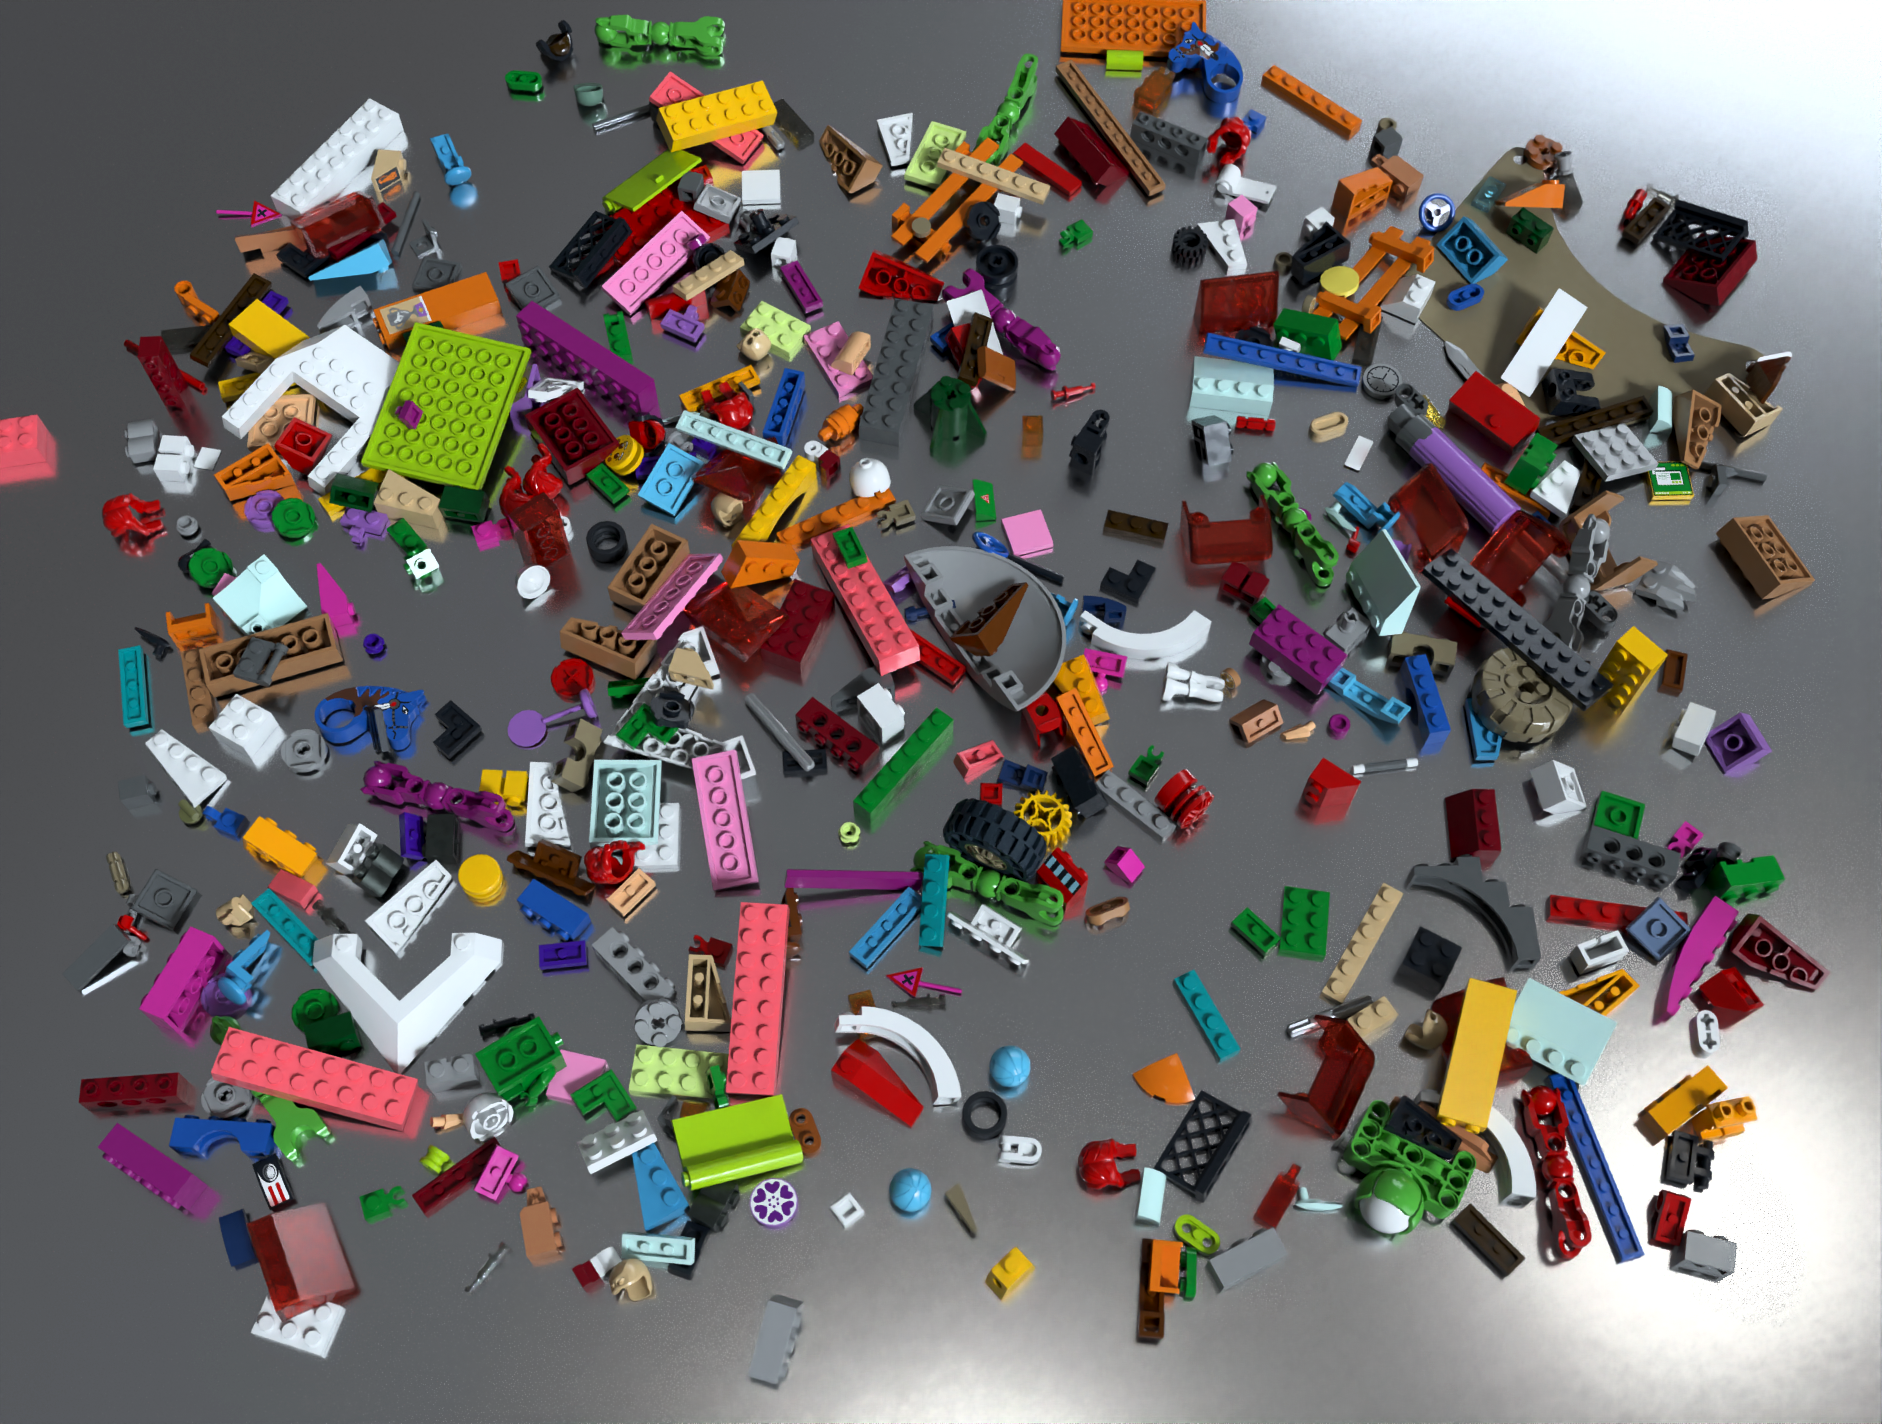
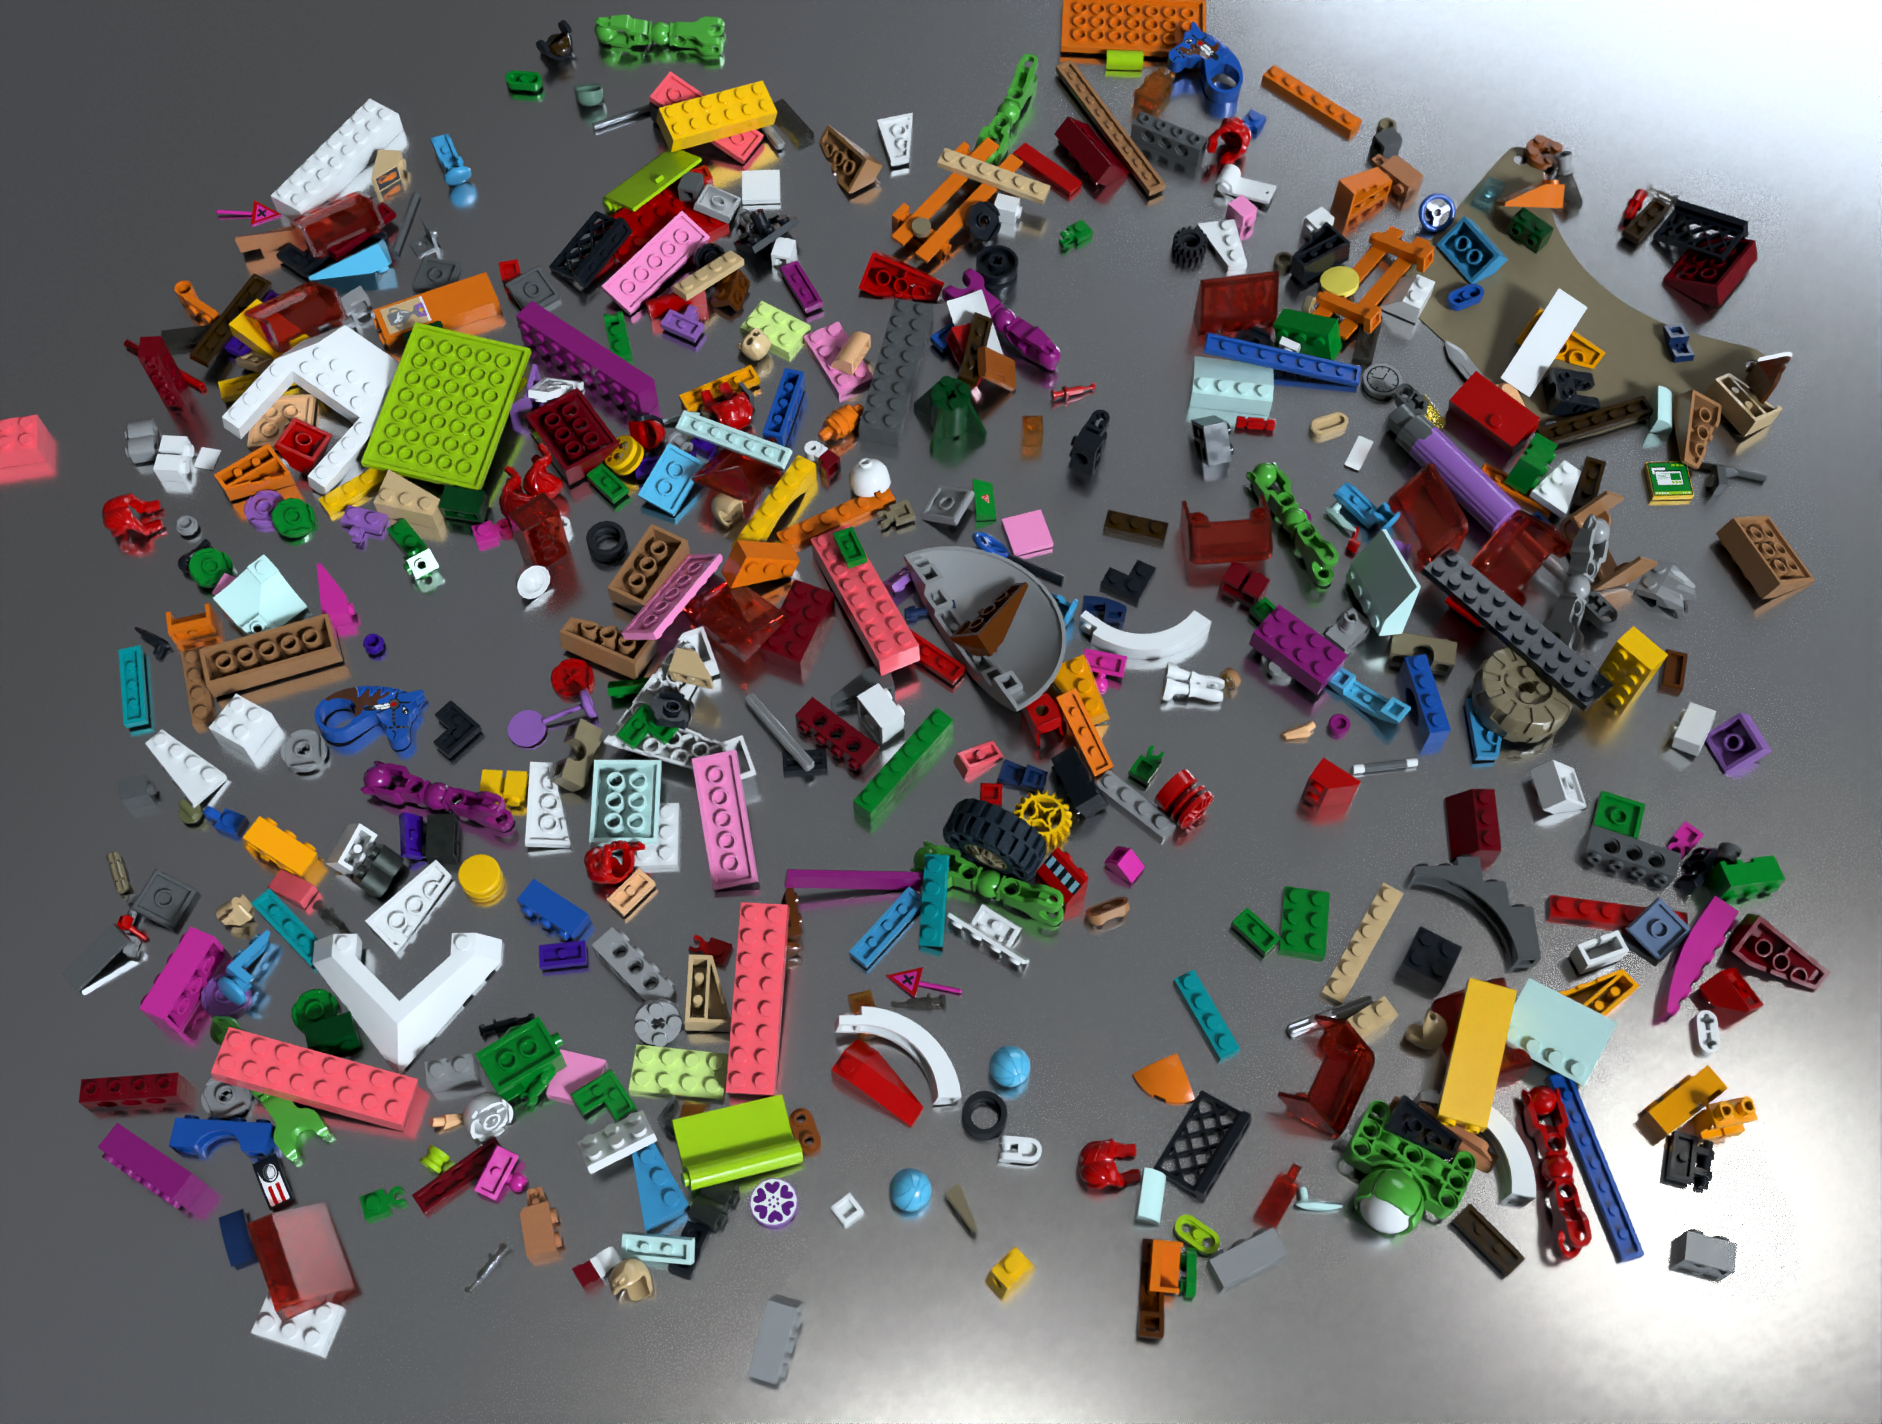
dark grey plate [233,637,289,687] -> none
dark green brick [329,474,379,512] -> none
black tile [366,706,390,753] -> none
magenta tile [394,400,423,429] -> none
reddish brown bracket [507,839,595,896] -> none
magenta tile [687,233,707,250] -> none
green plate [705,1065,728,1110] -> none
yellowish green plate [838,822,860,843] -> none
yellowish green plate [904,121,966,189] -> none
nougat panel [1229,699,1284,744] -> none
light grey plate [1572,423,1659,482] -> none
red plate [1653,1189,1692,1246] -> none
none -> clear red windscreen [244,281,349,353]

